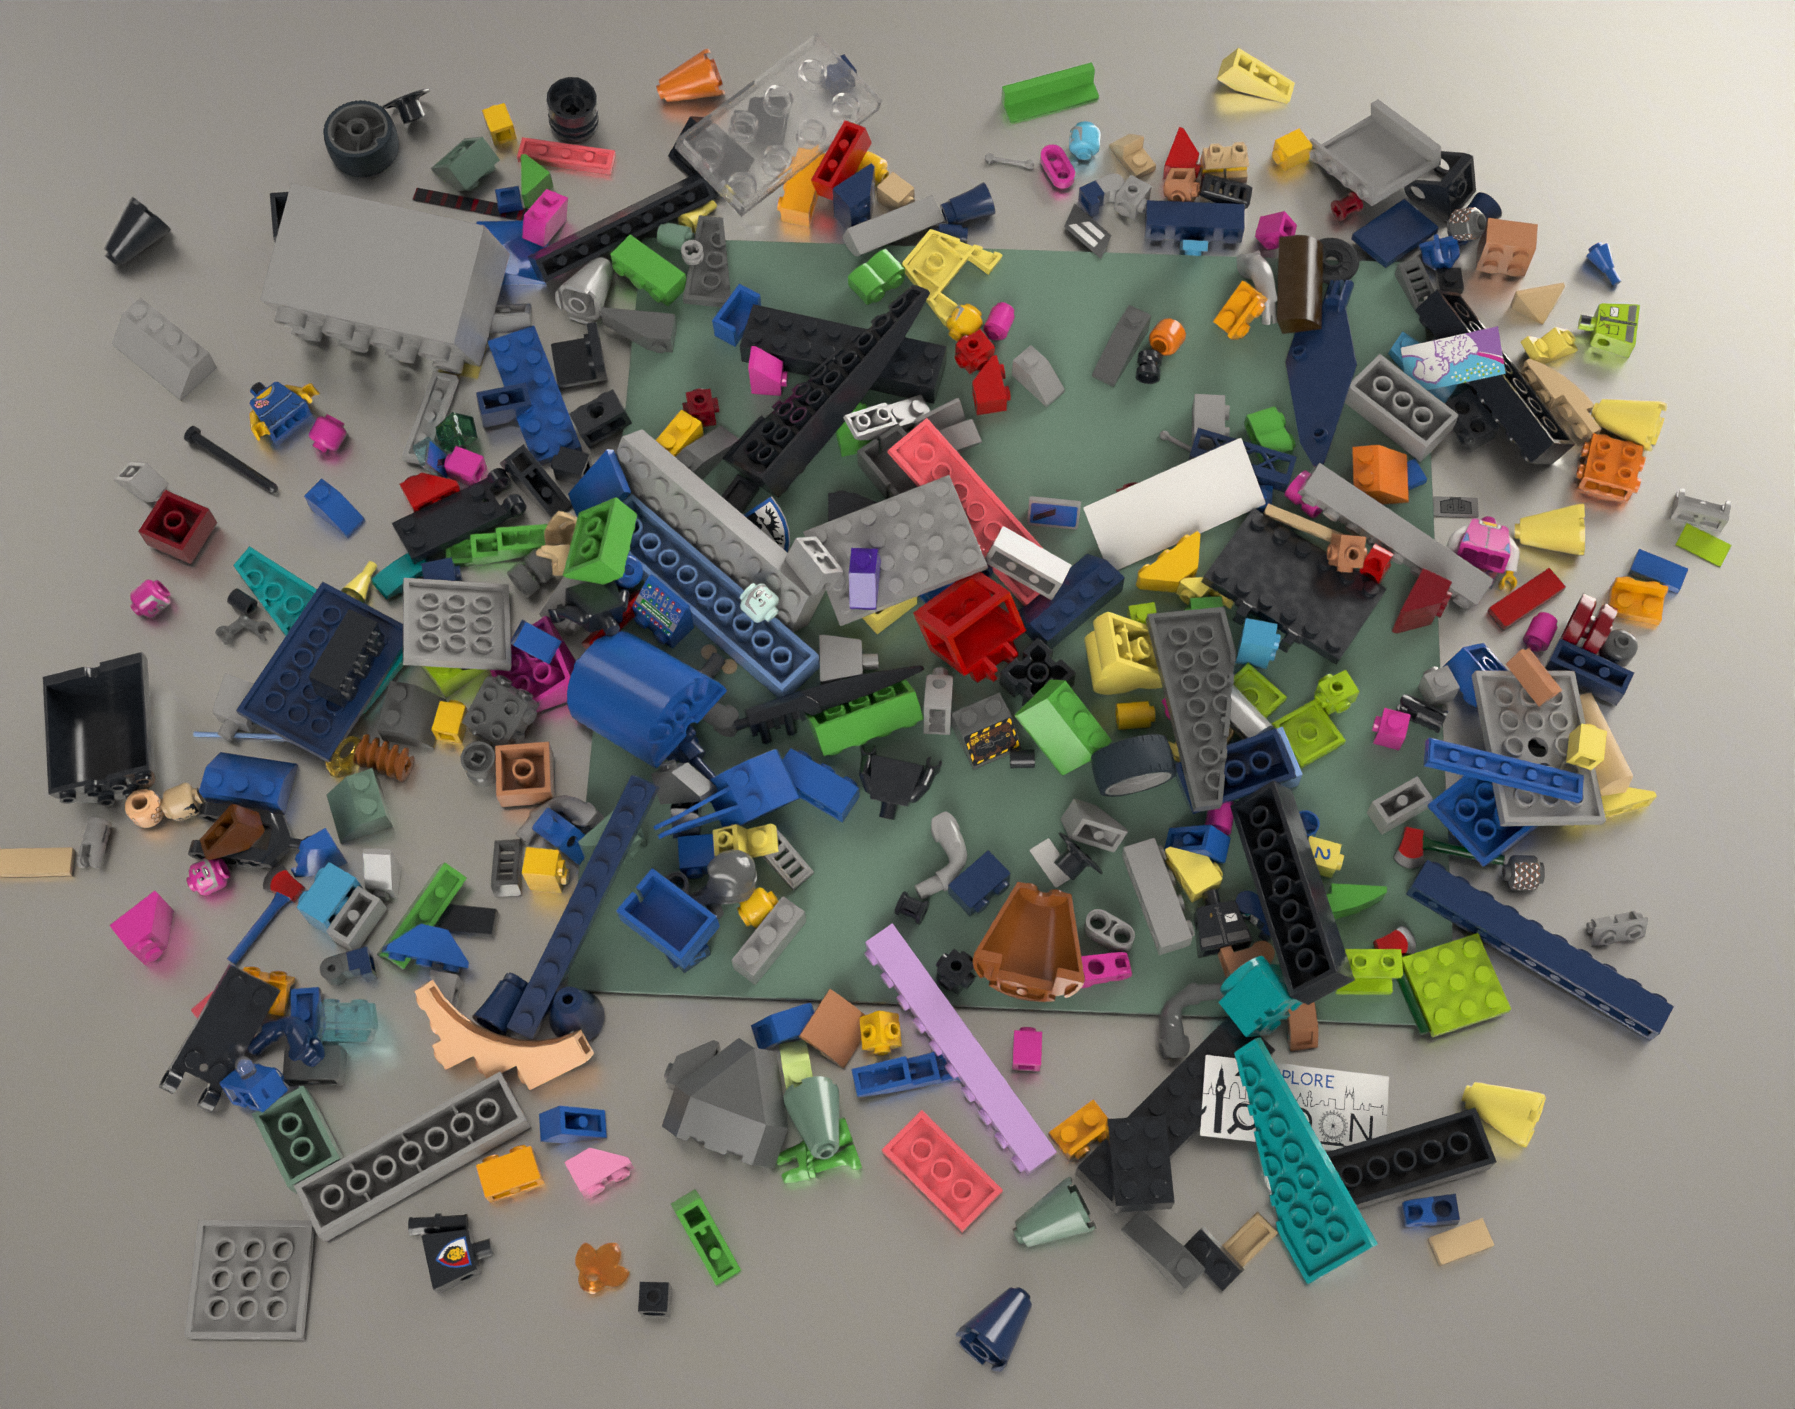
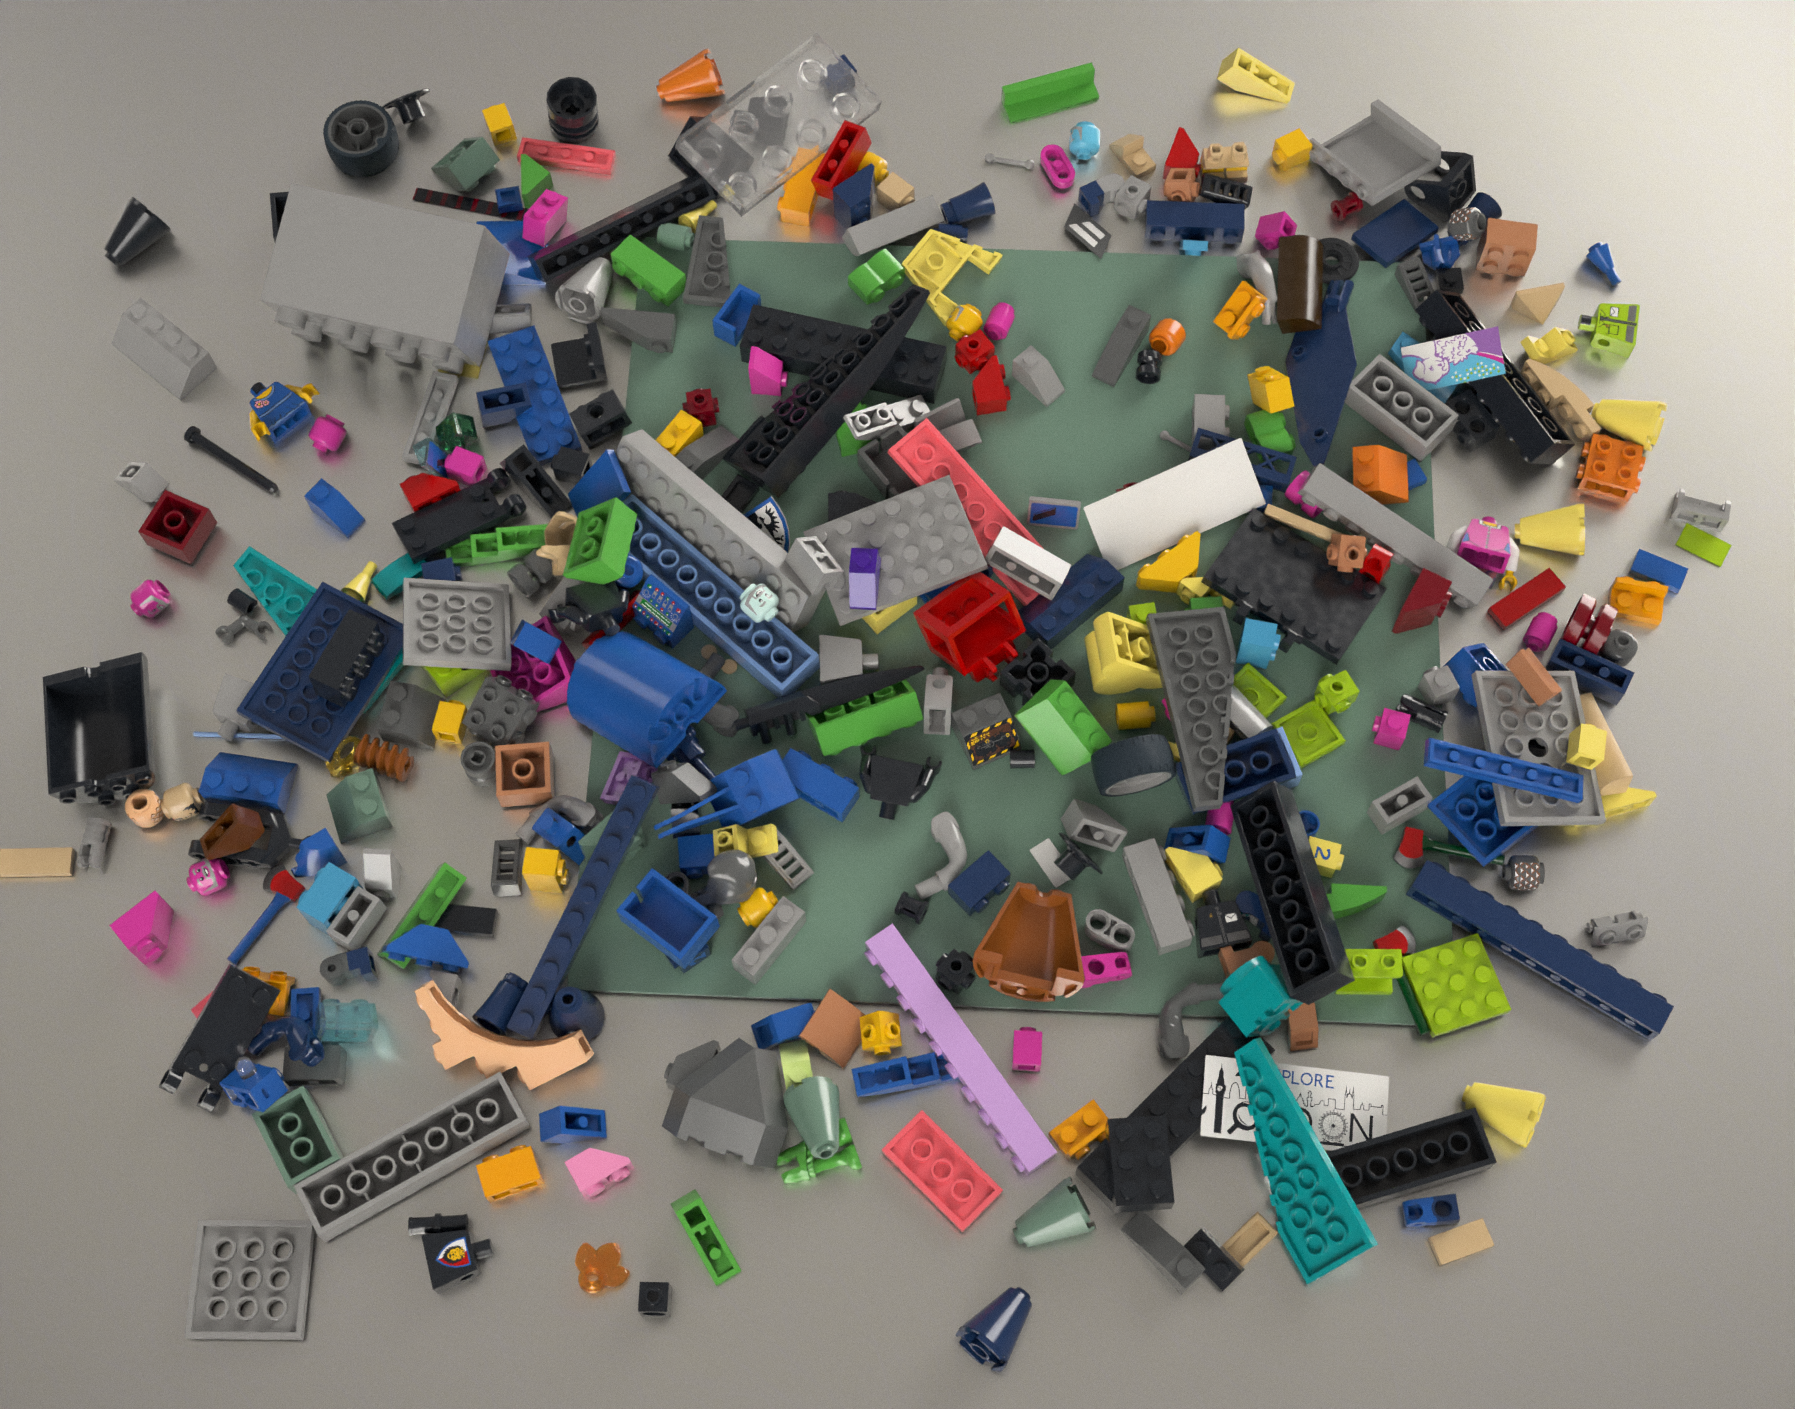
light grey bush [681,240,704,265] -> none
sticker [1433,496,1479,518] -> none
none -> medium lavender bracket [600,751,658,805]
none -> yellow brick [1248,366,1294,414]

